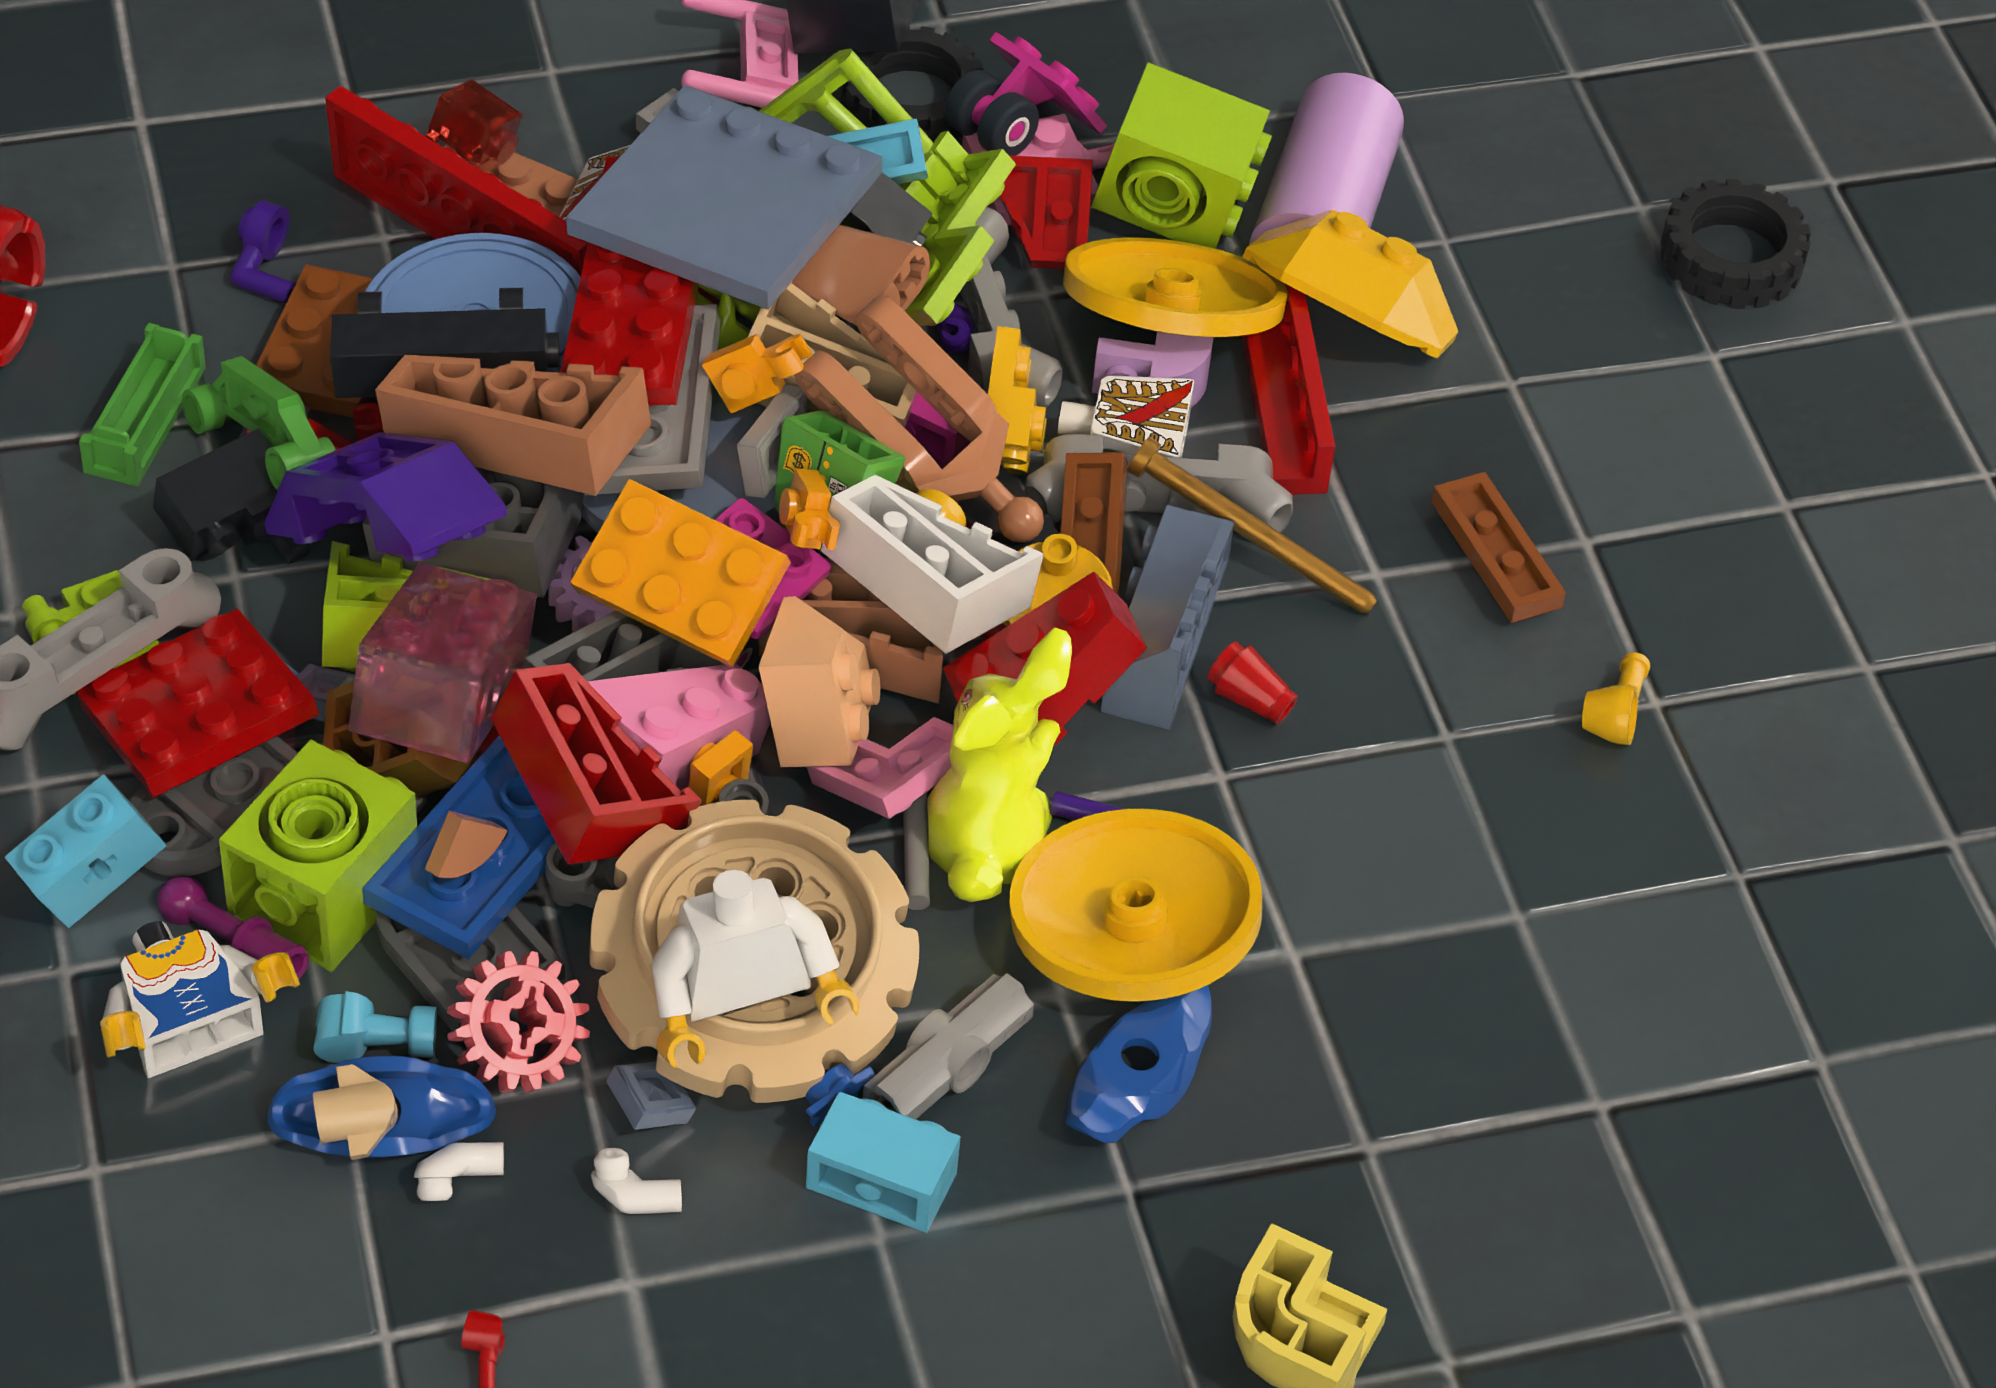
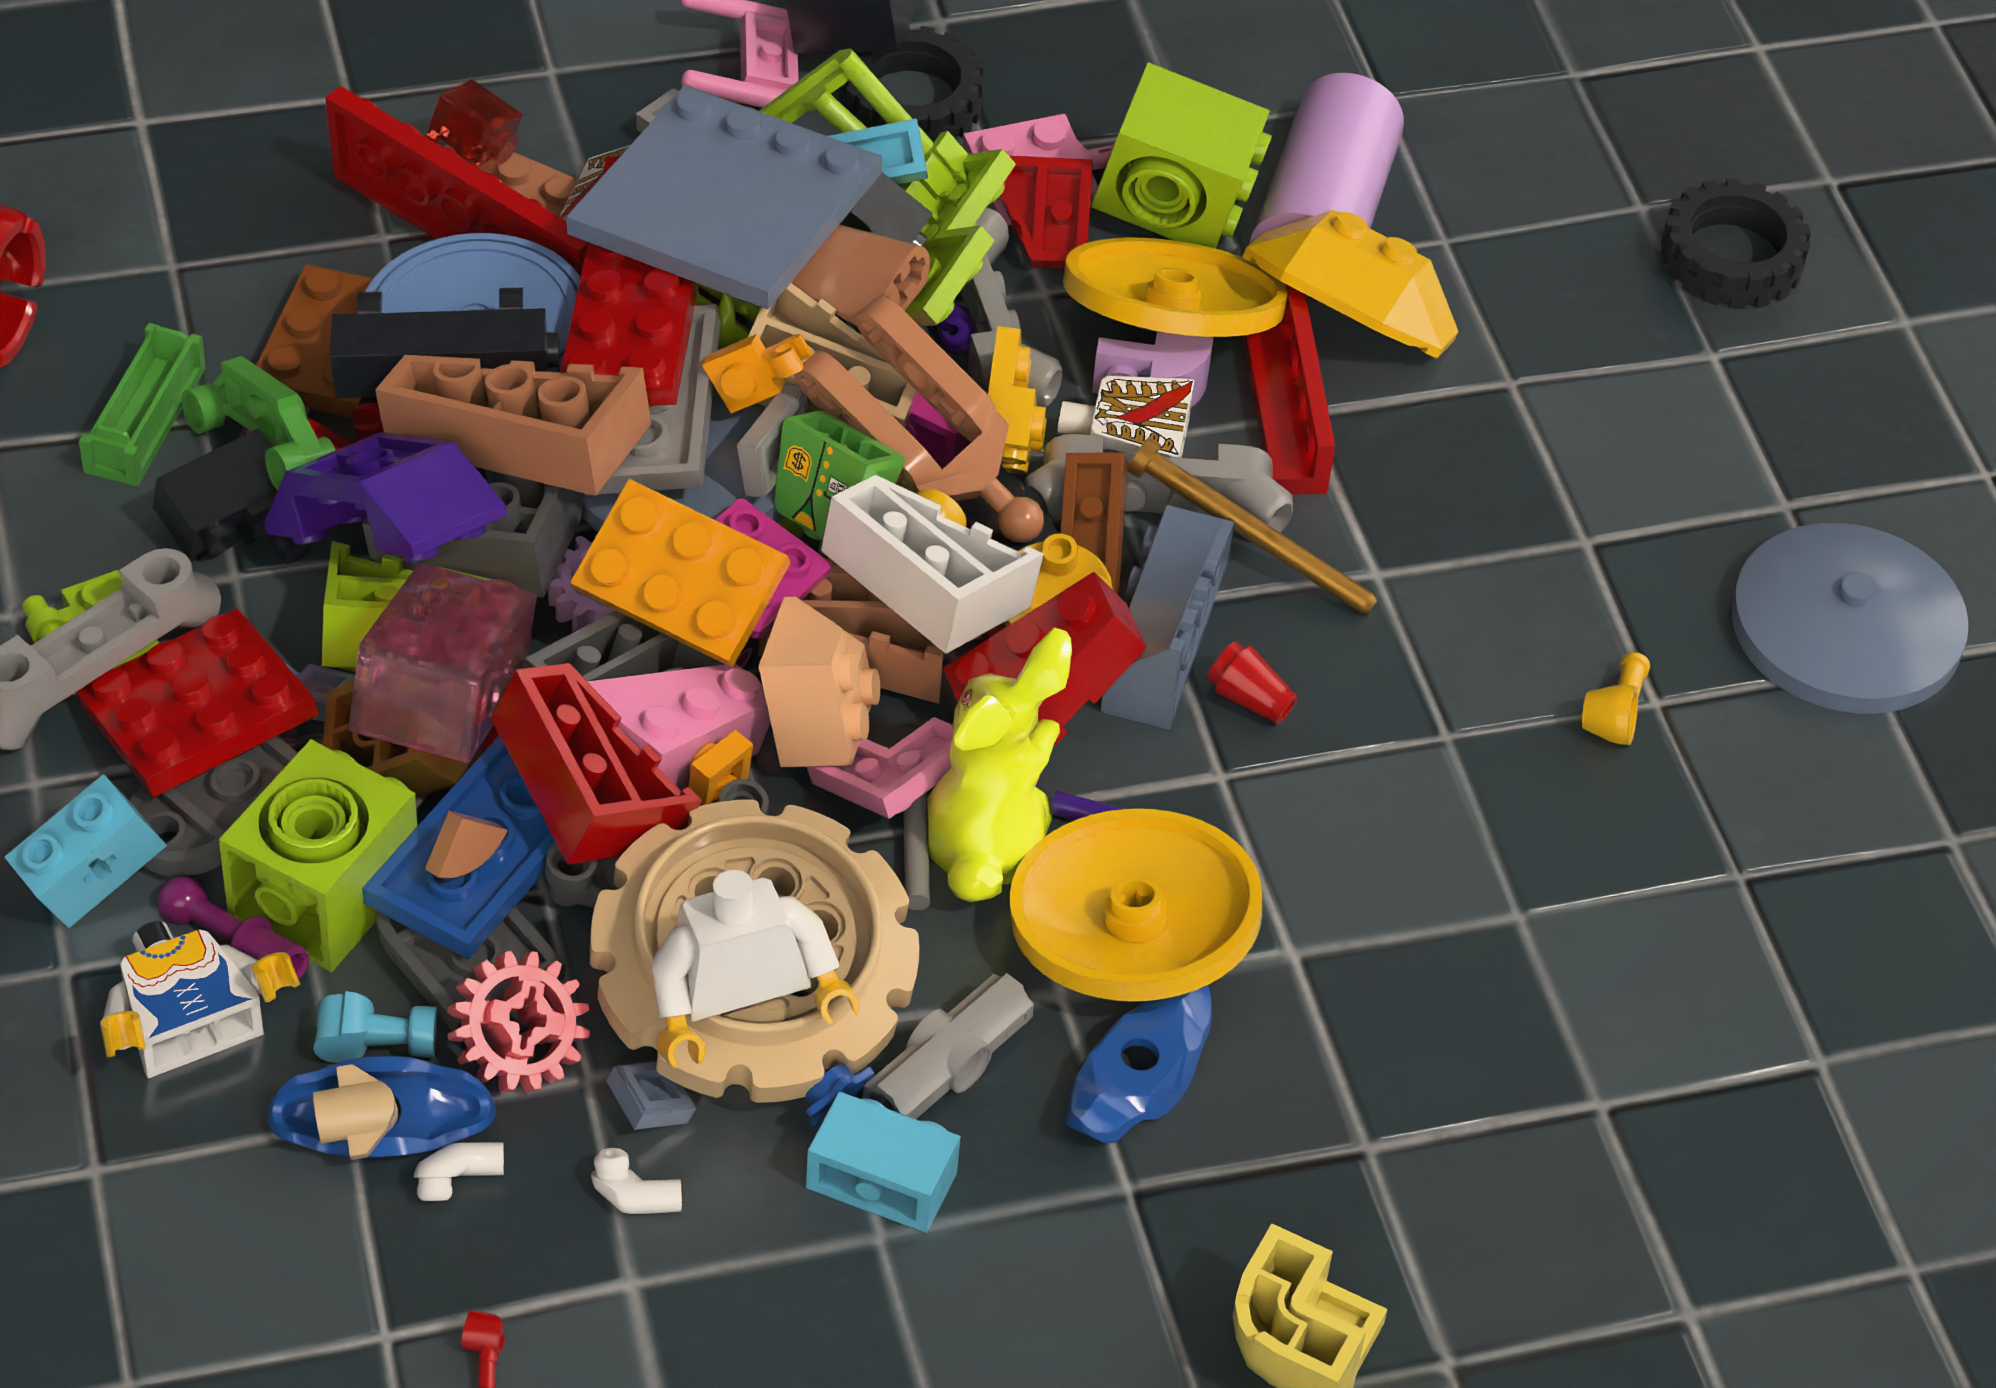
dark purple plate [230,200,296,303] -> none
light orange plate [779,468,840,550] -> none
plate [944,32,1107,156] -> none
dark orange plate [1431,472,1566,623] -> none
none -> sand blue dish [1732,523,1969,714]

